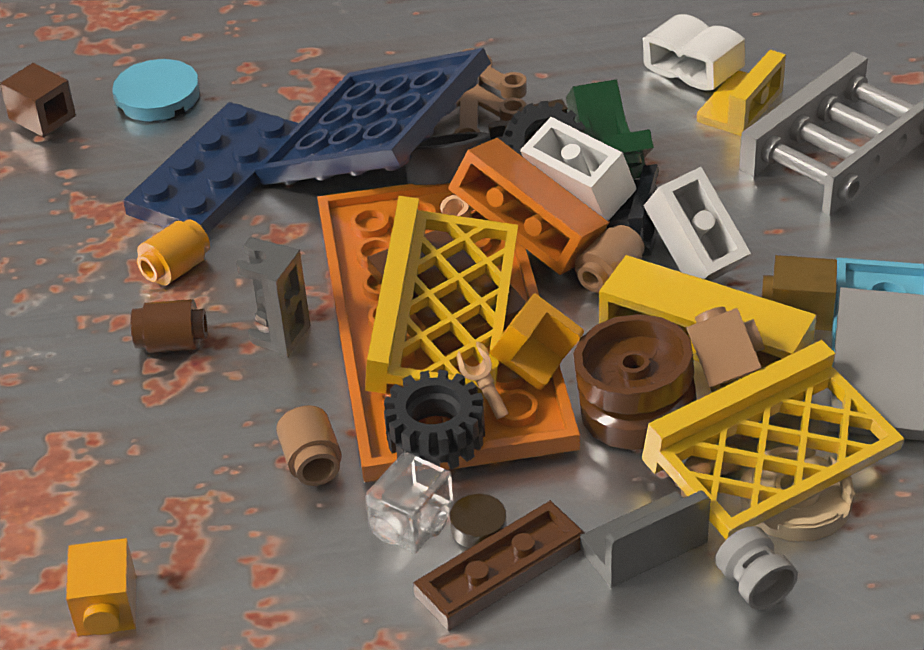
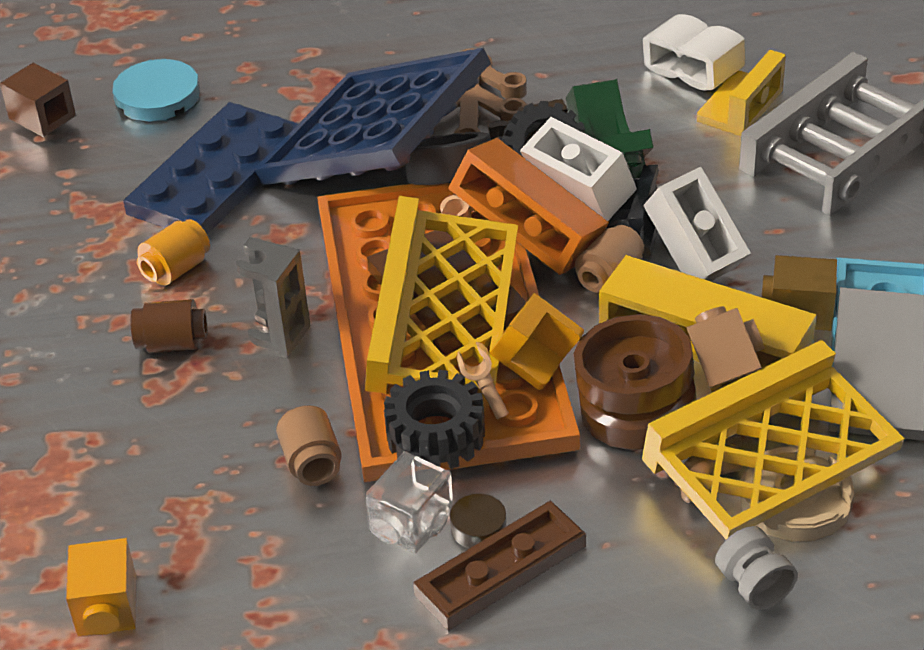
dark grey panel [580,490,710,588] -> none

